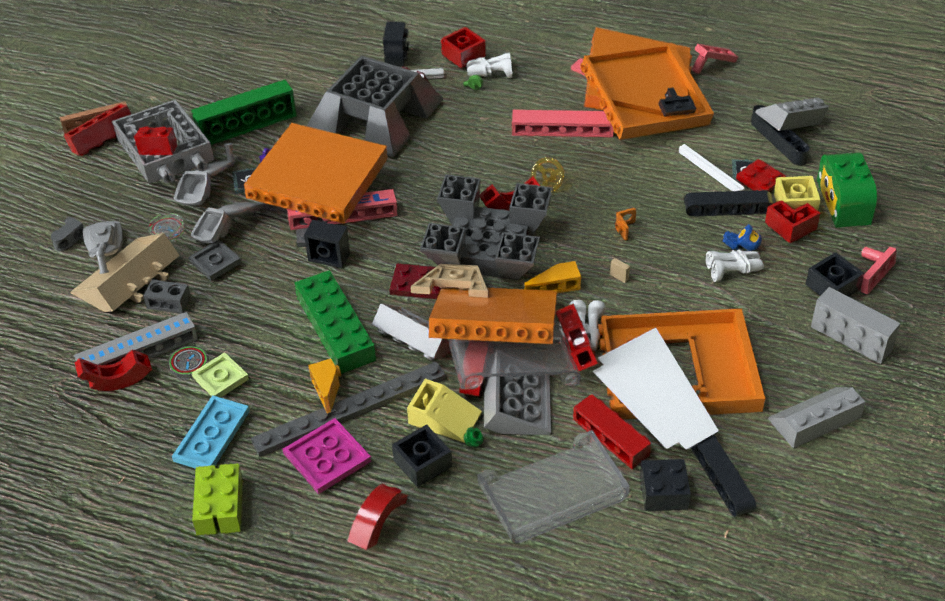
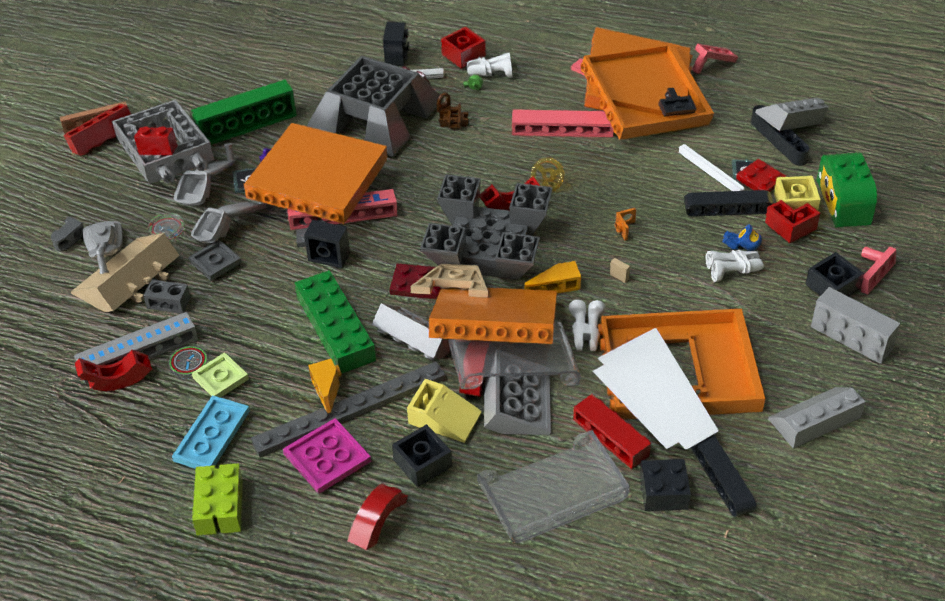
green plate [463,427,483,447] -> none
red arch [555,303,598,371] -> none
none -> reddish brown piece [437,92,469,128]

